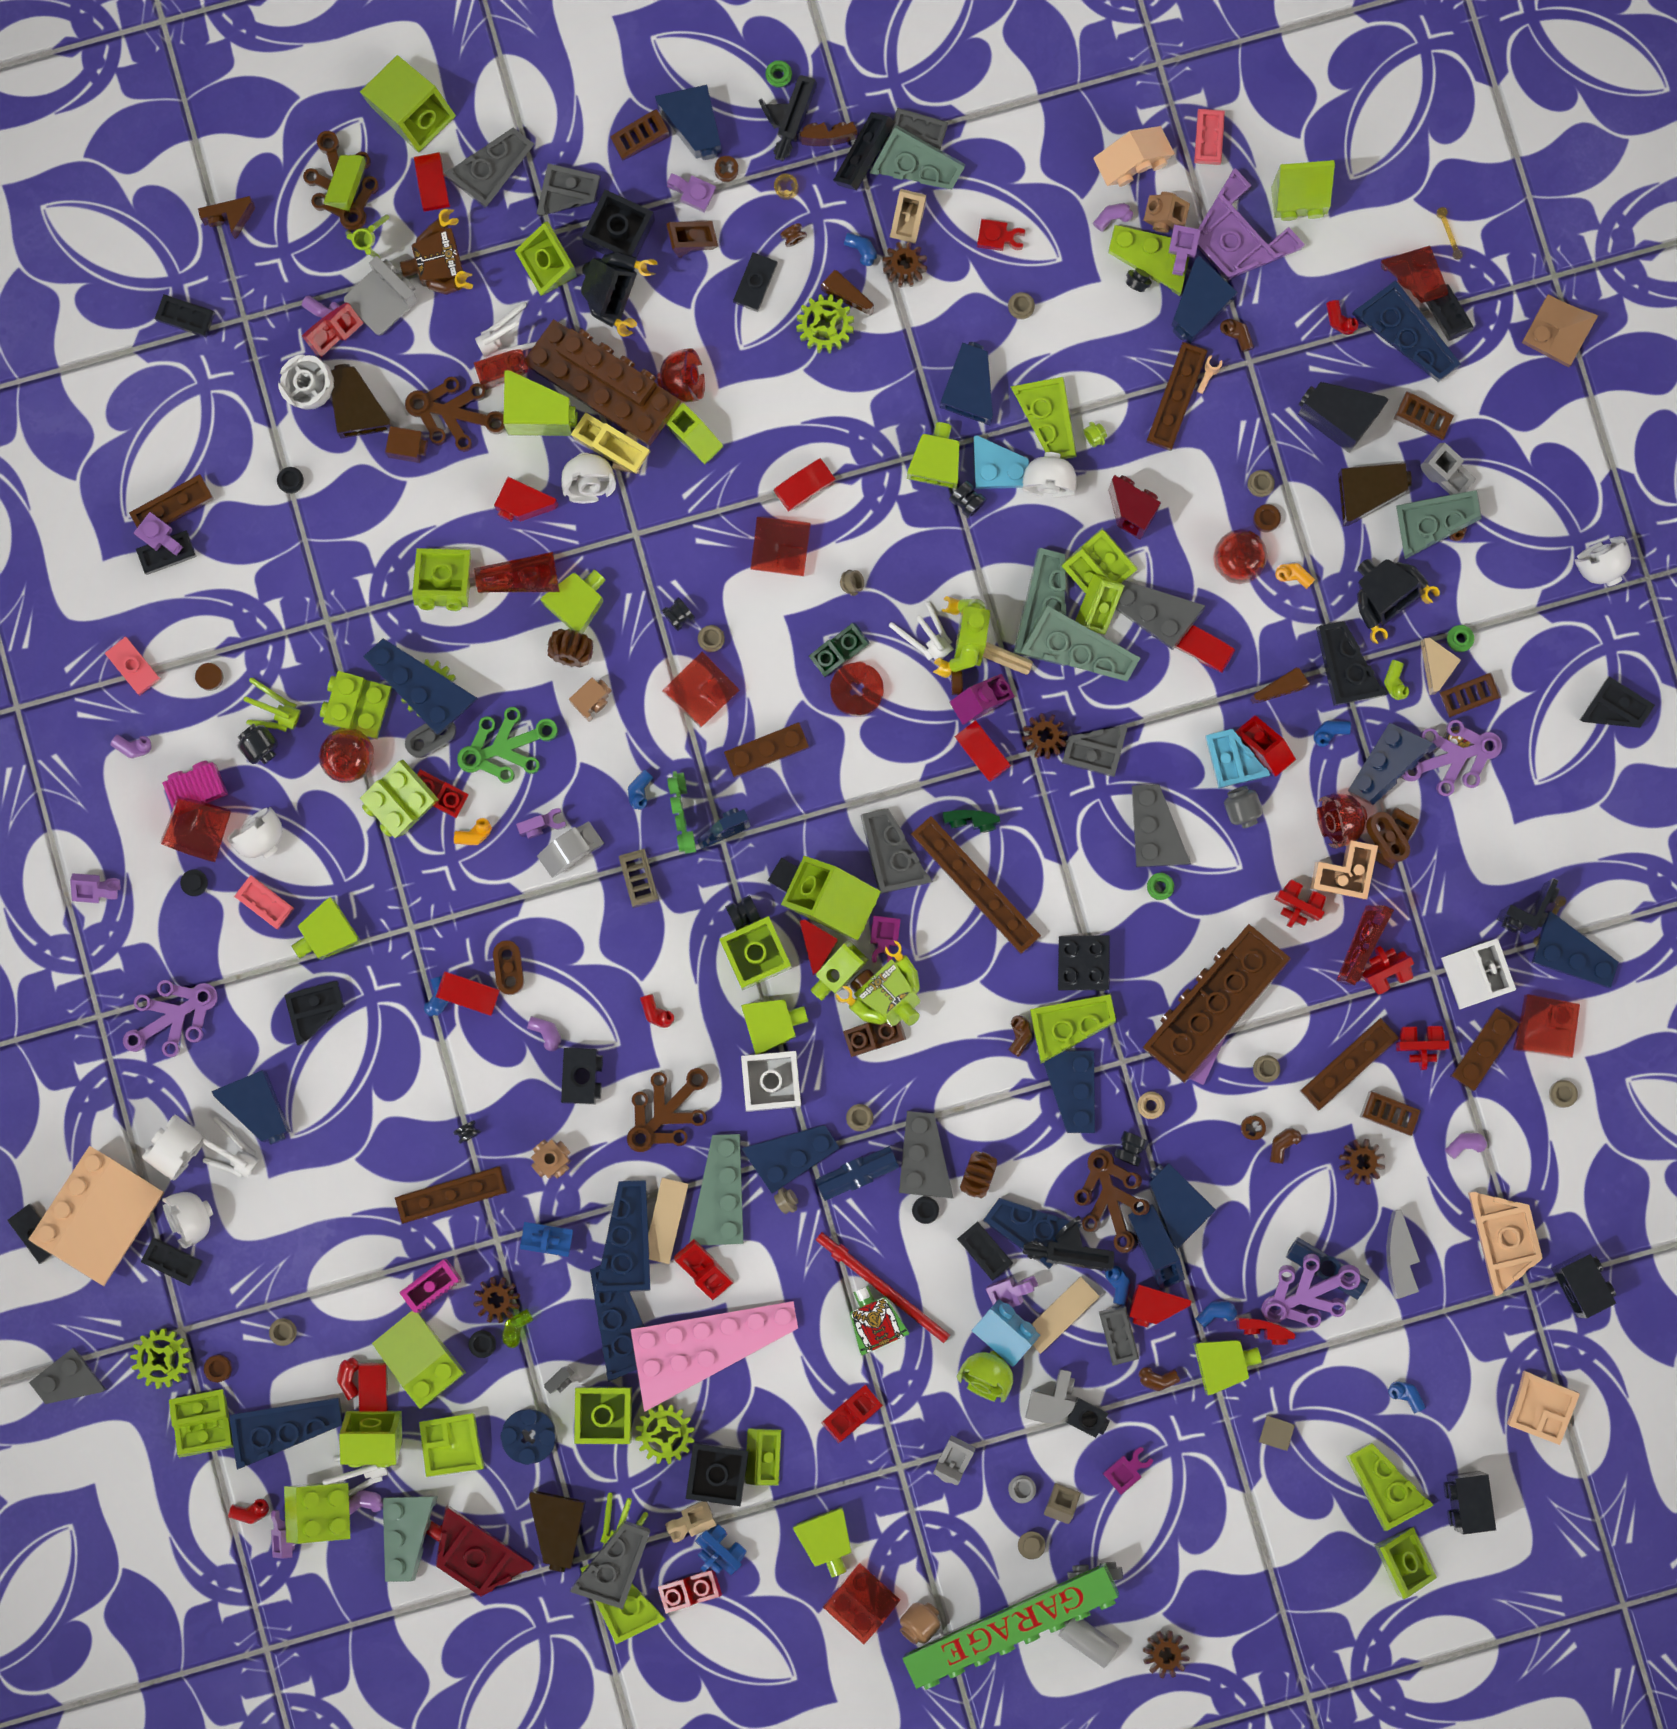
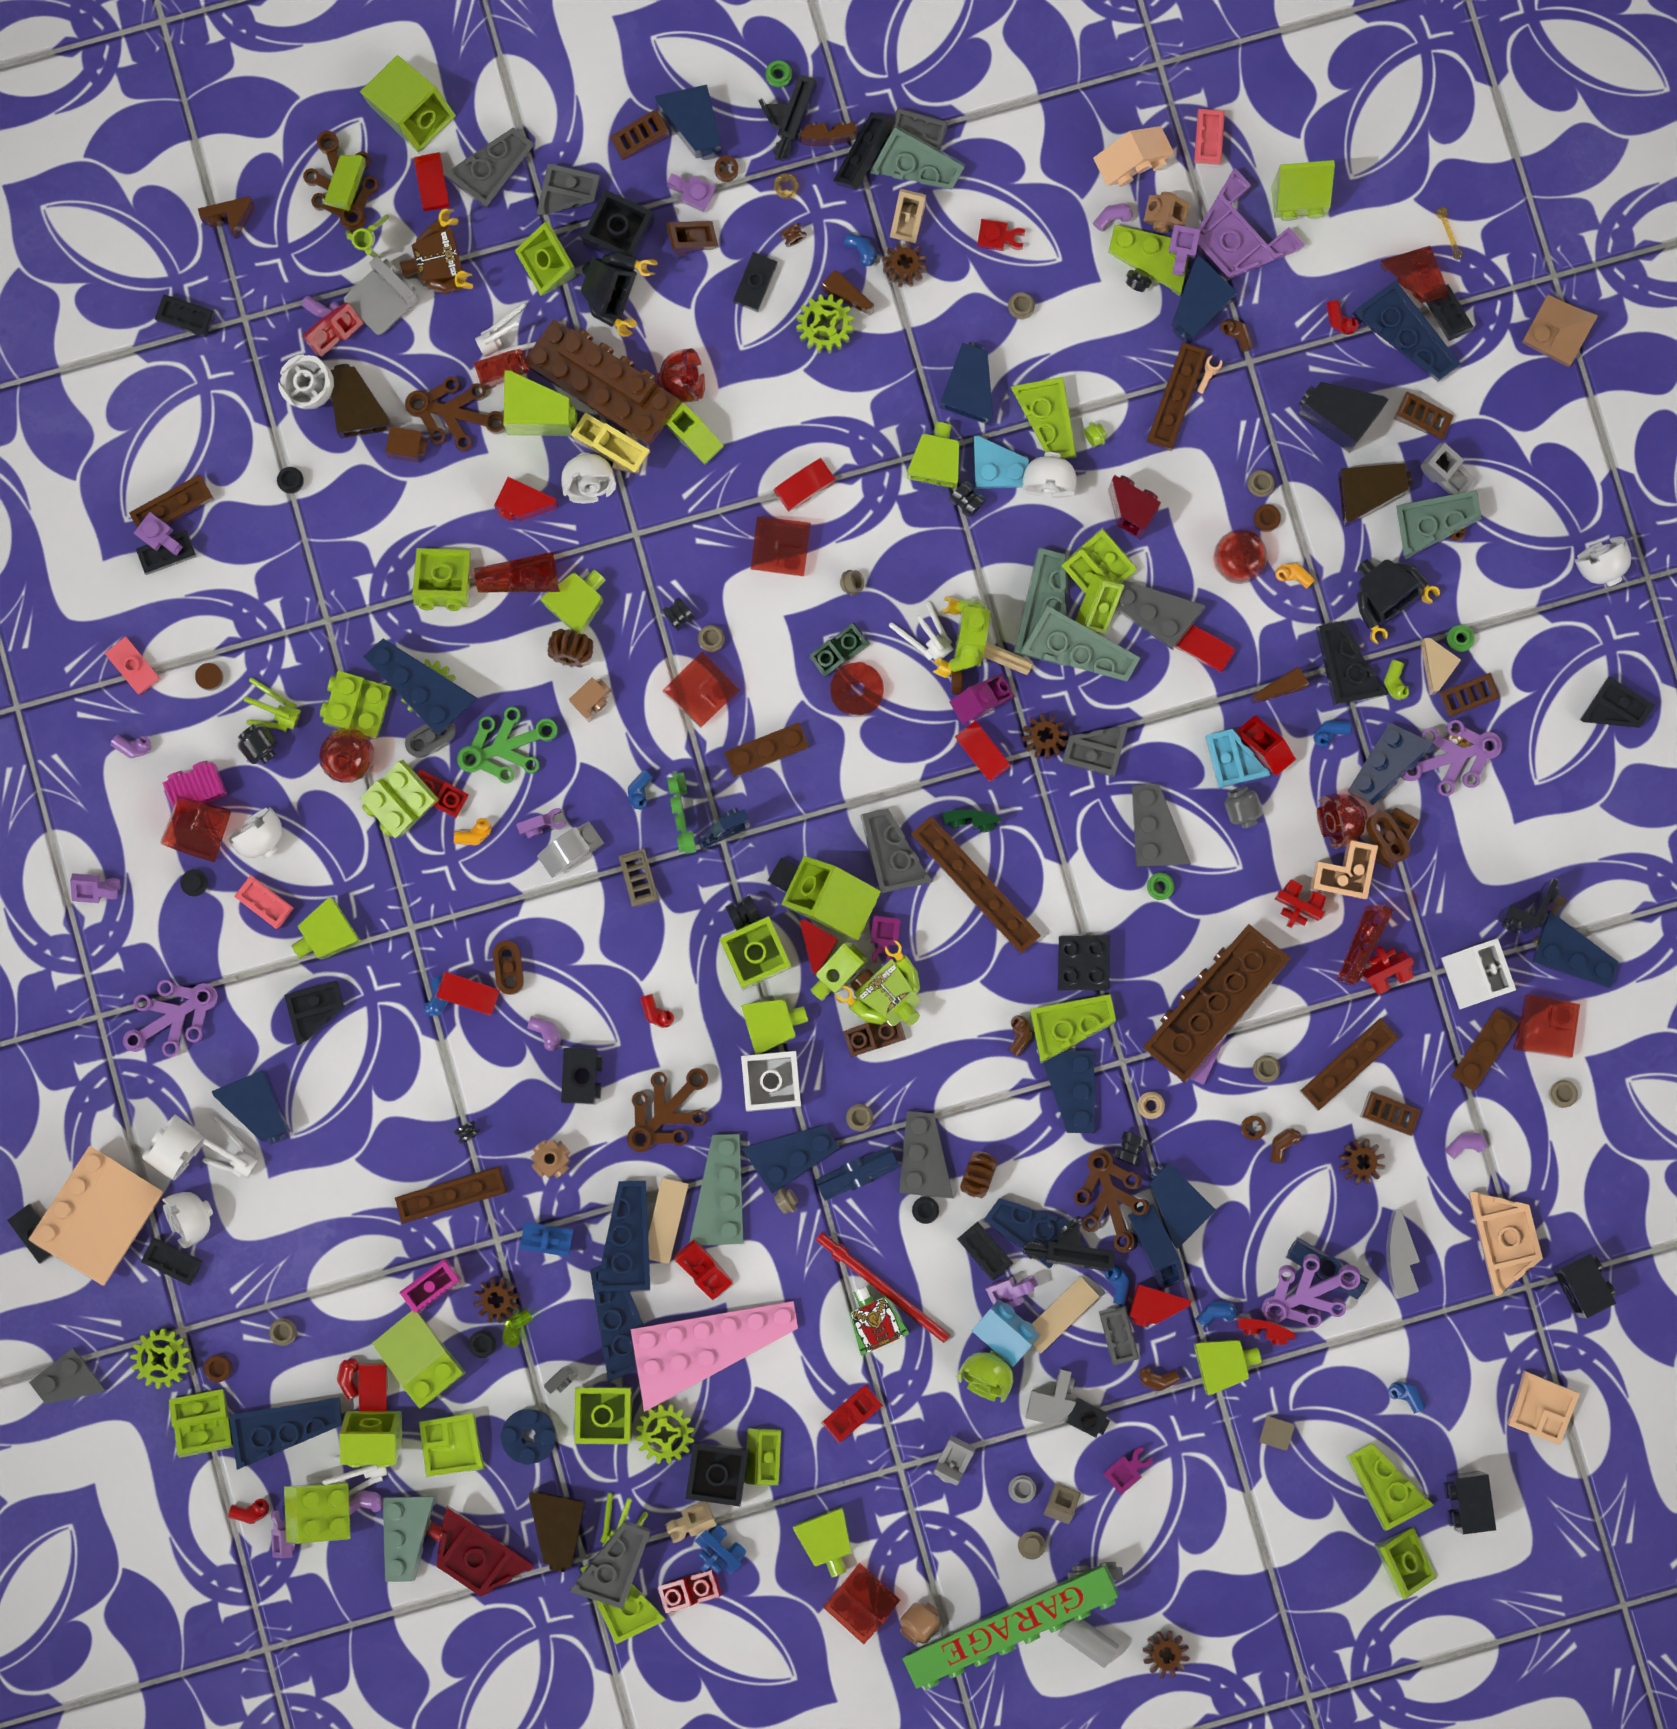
red hips [1396,1026,1449,1070] -> none

